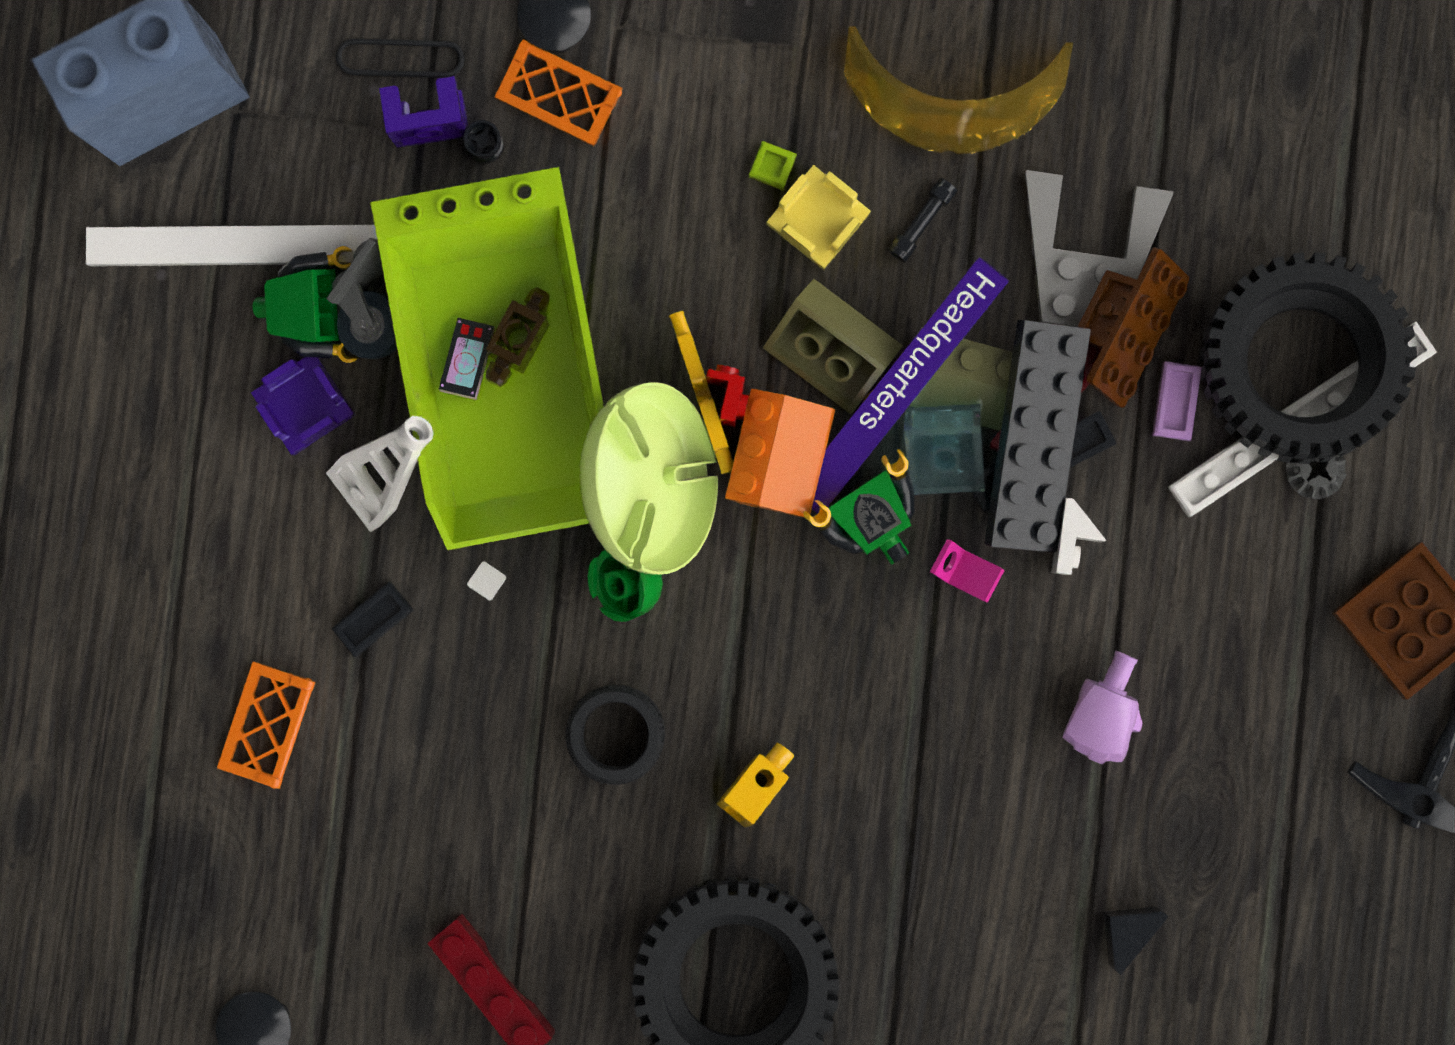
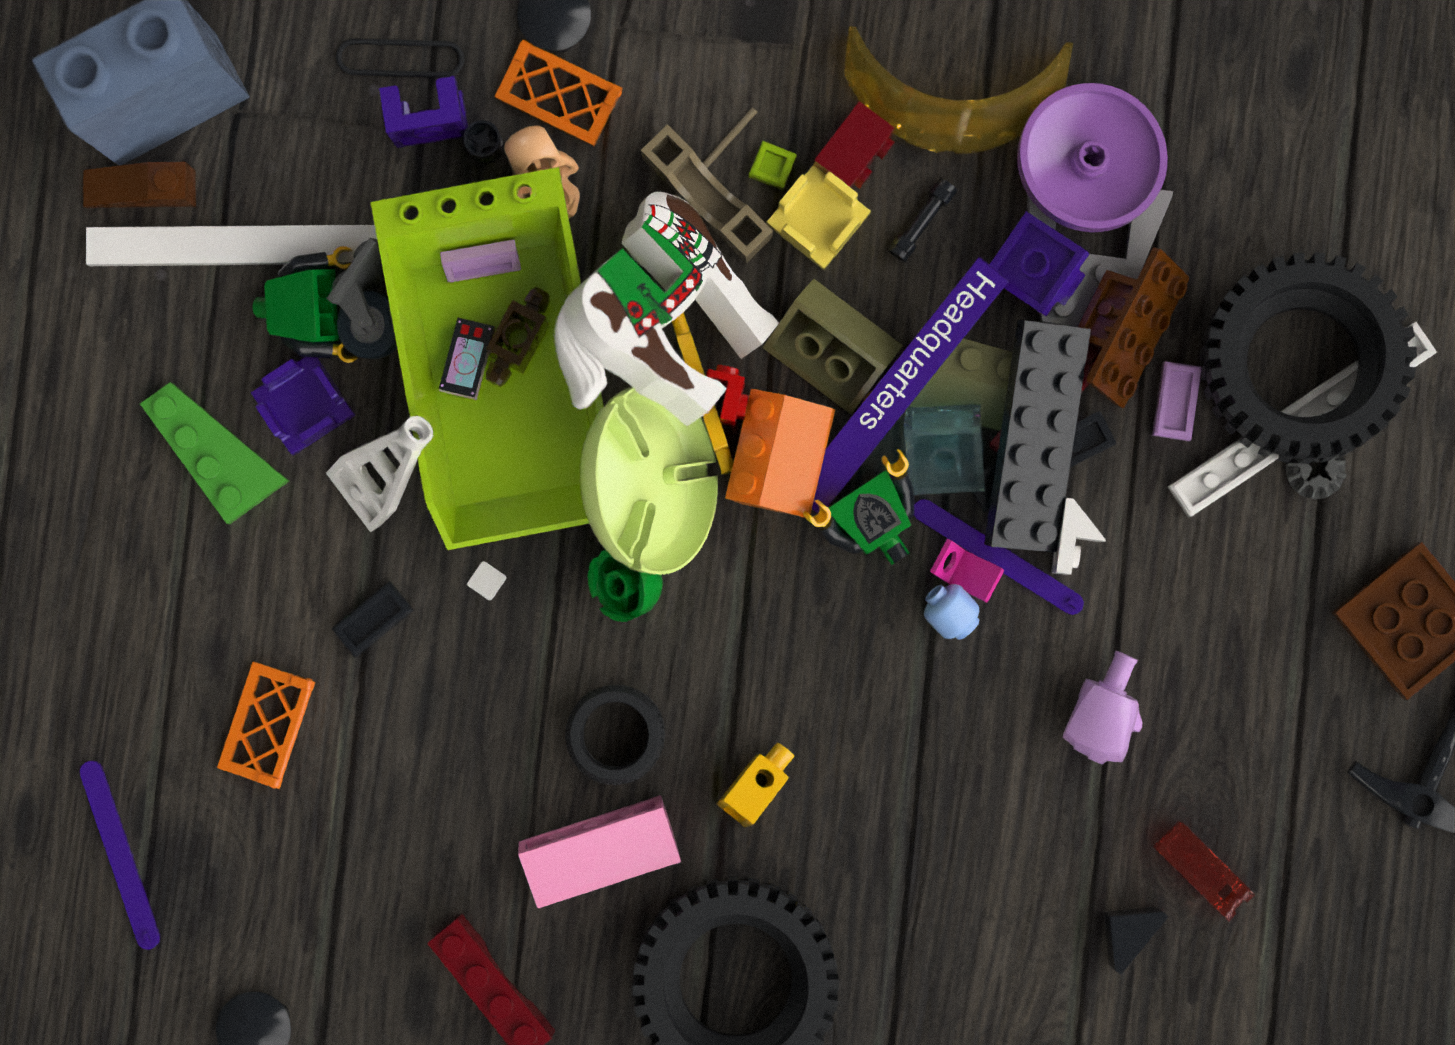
none -> dark purple piece [80,761,160,950]
none -> reddish brown slope [83,162,196,208]
none -> bright green wing [140,382,290,524]
none -> lavender tile [440,240,521,282]
none -> light nougat head [504,126,580,219]
none -> bright pink brick [518,795,681,909]
none -> white animal [555,192,779,426]
none -> dark tan arch [641,124,773,263]
none -> dark tan axle [674,108,757,198]
none -> dark red brick [813,101,895,189]
none -> dark purple piece [914,499,1084,615]
none -> light blue head [924,584,979,640]
none -> dark purple panel [990,211,1090,316]
none -> medium lavender dish [1017,83,1168,232]
none -> clear red plate [1153,821,1255,922]

